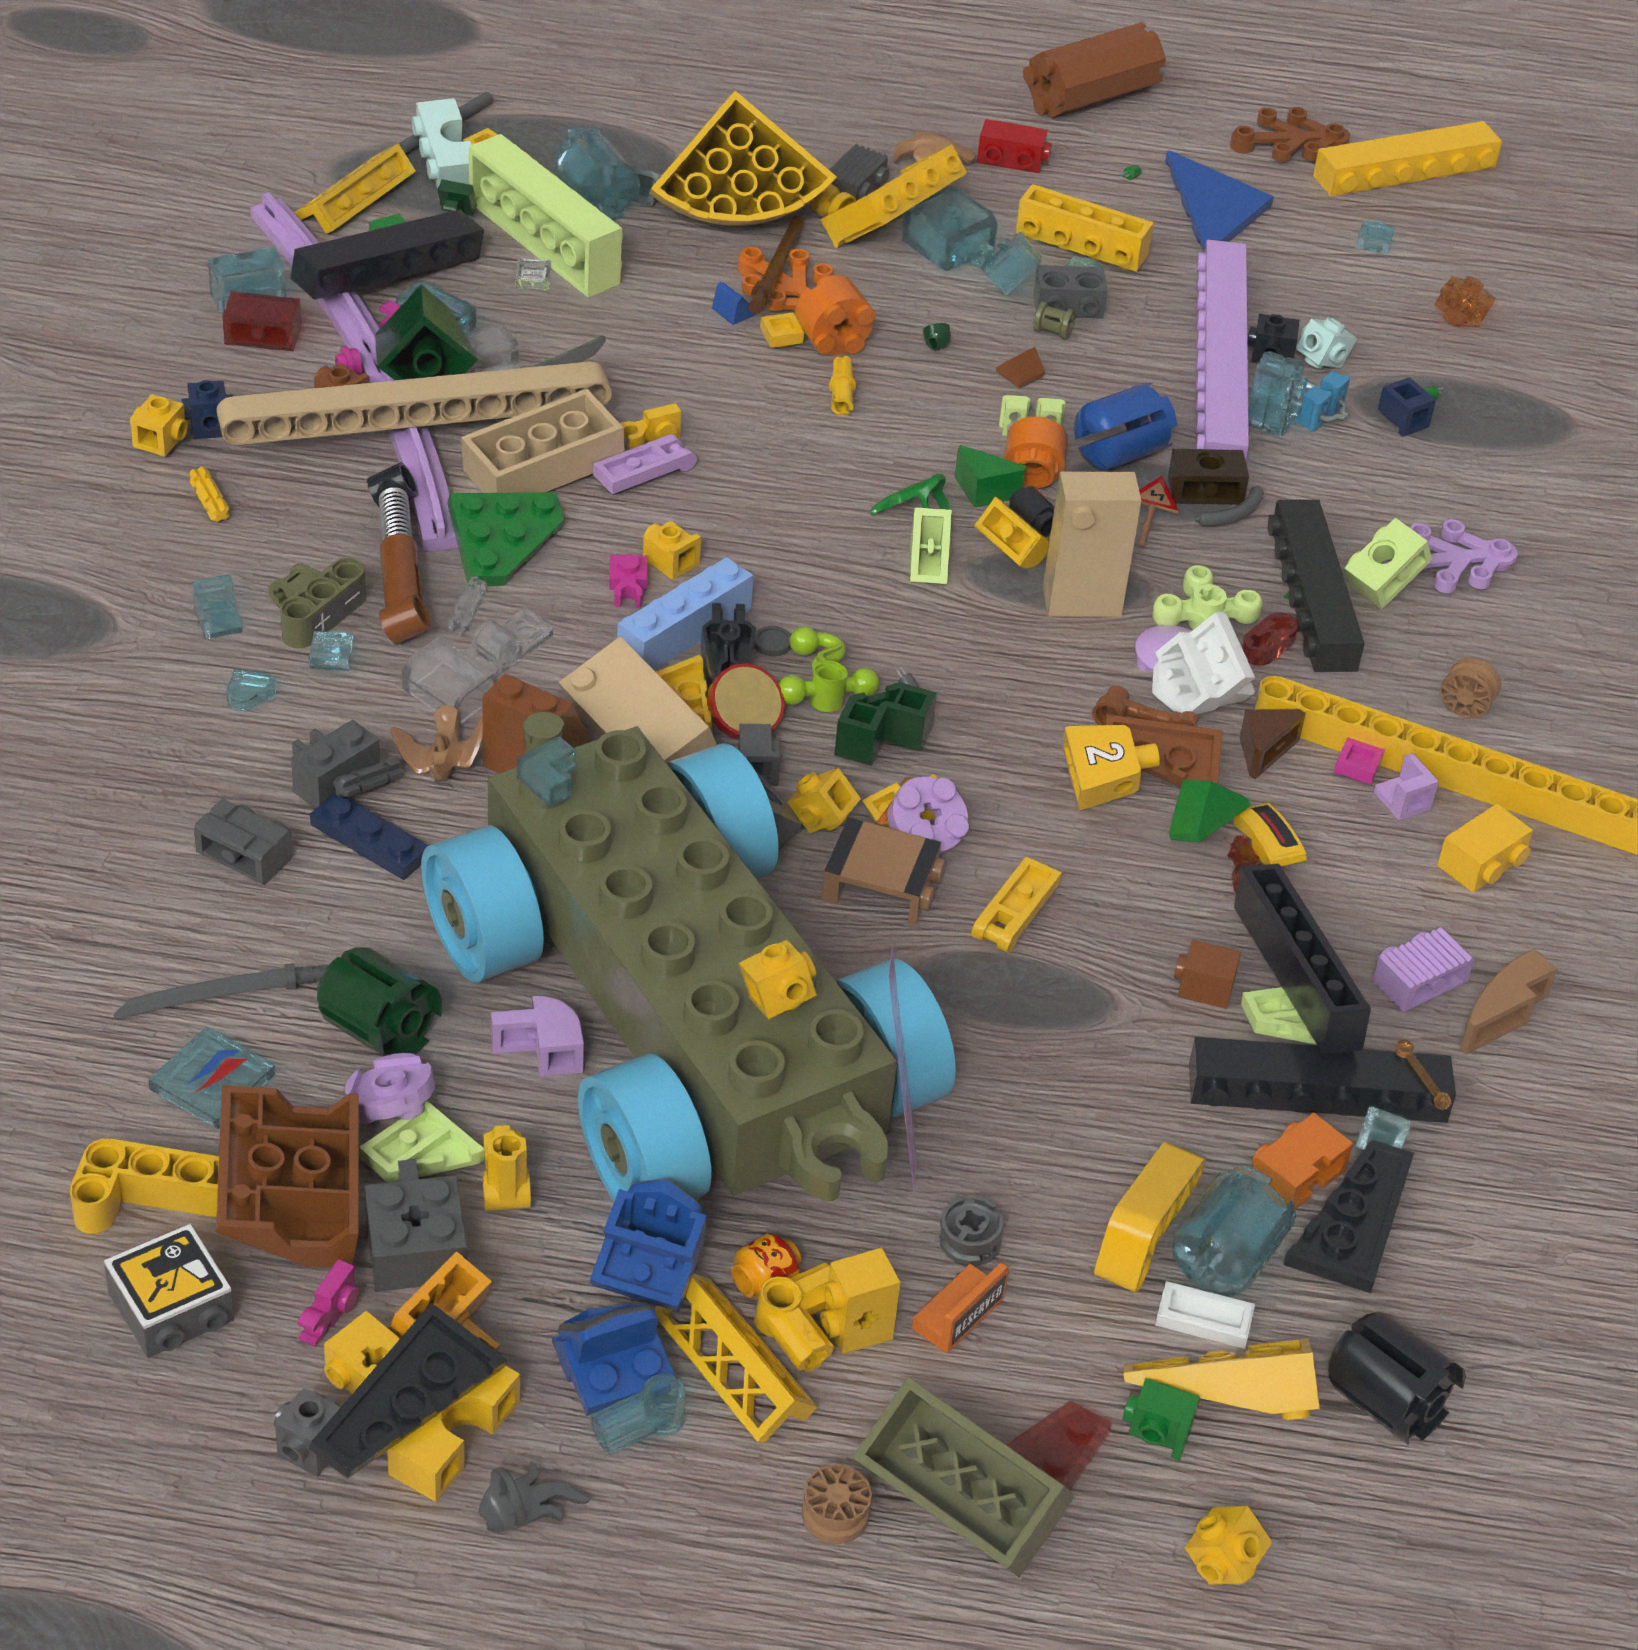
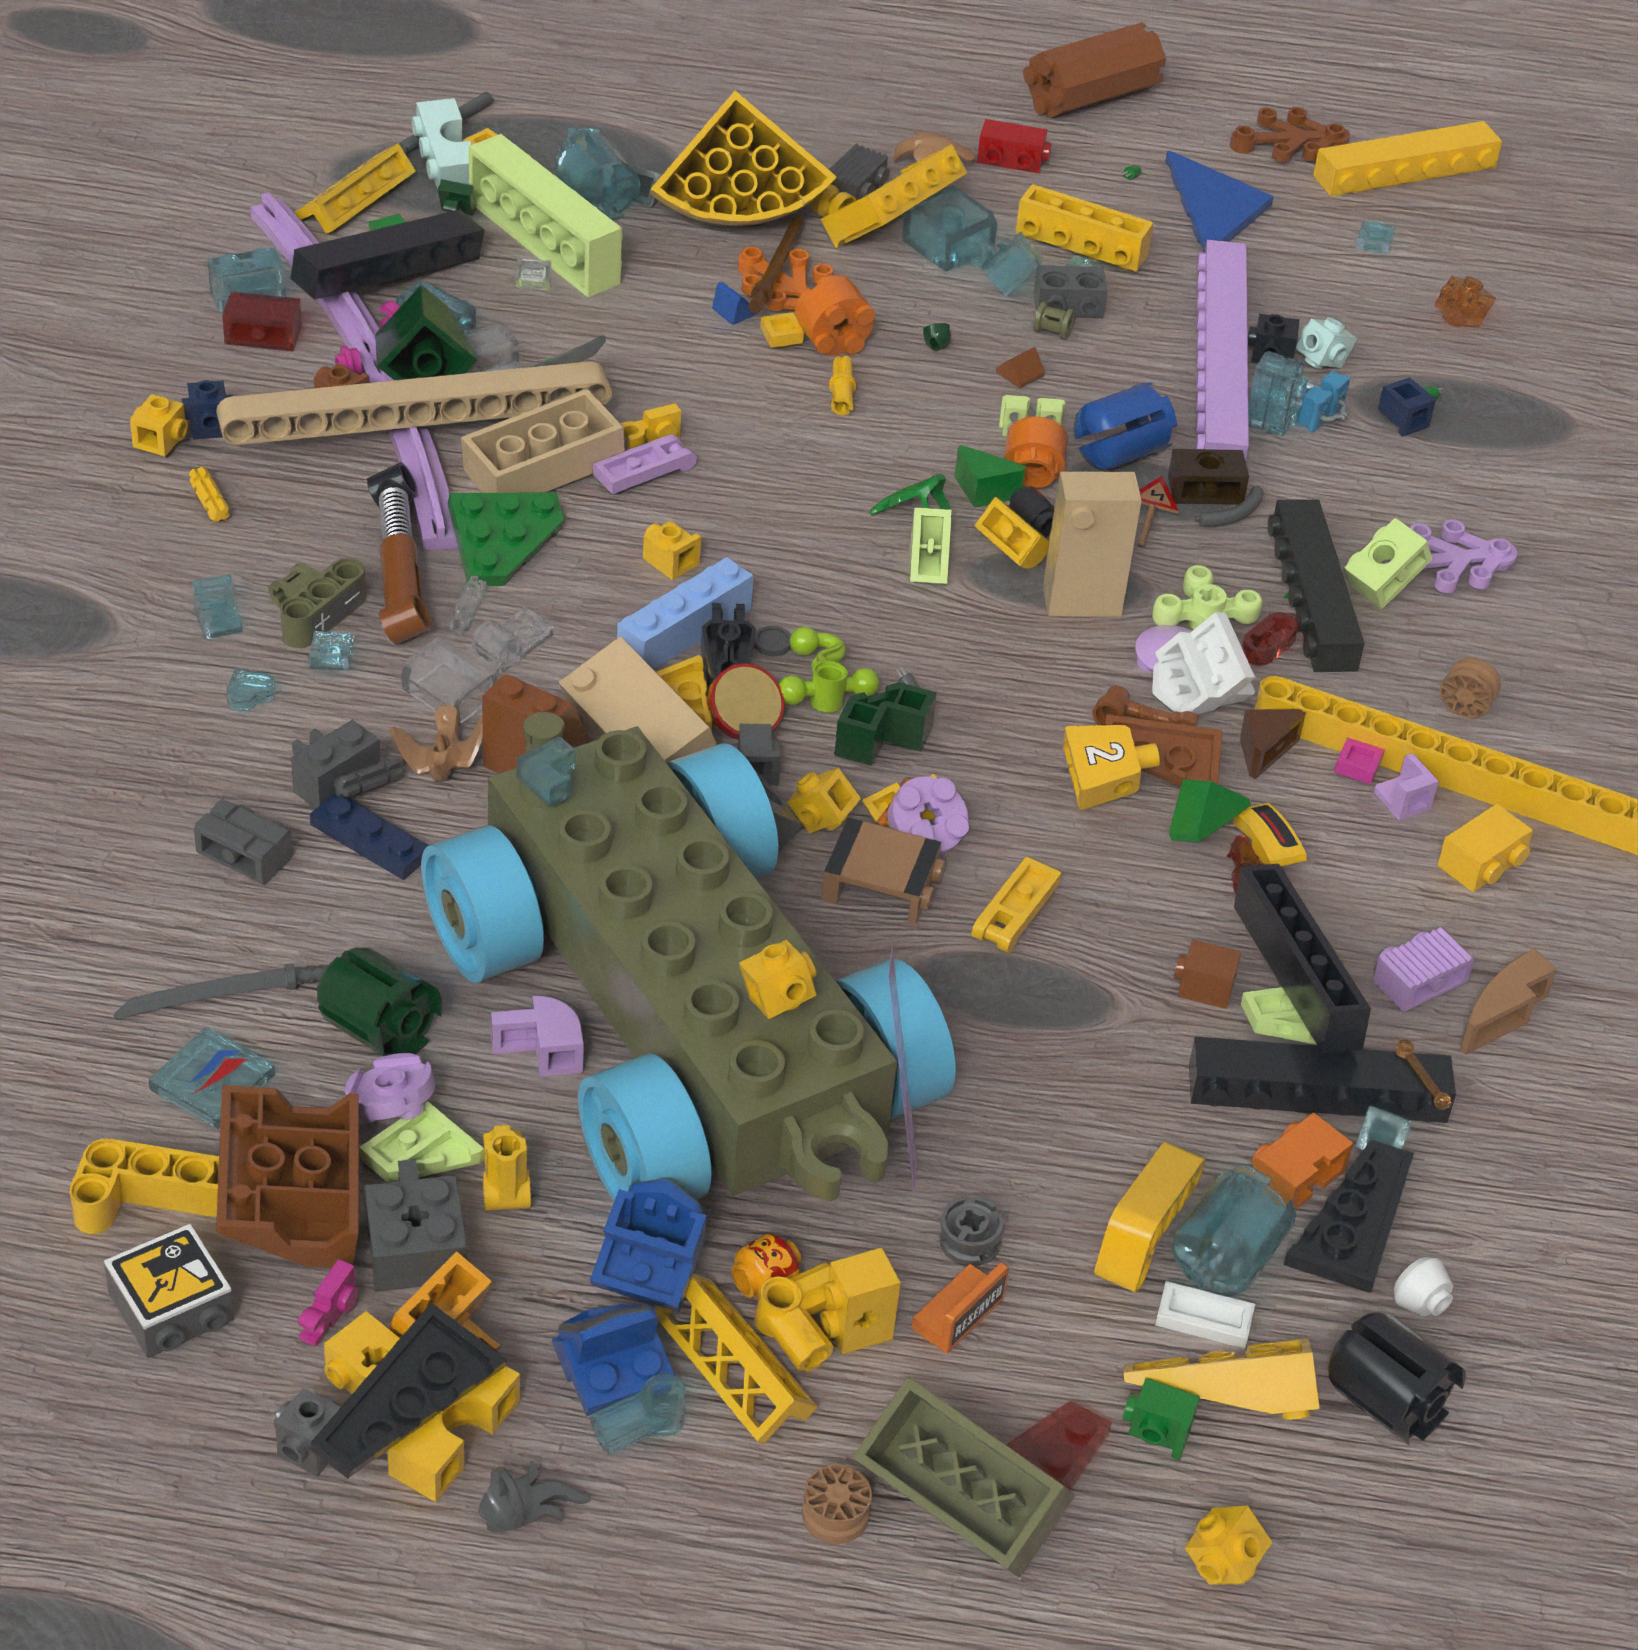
dark pink plate [609,554,647,608] -> none
none -> white cone [1393,1257,1453,1316]

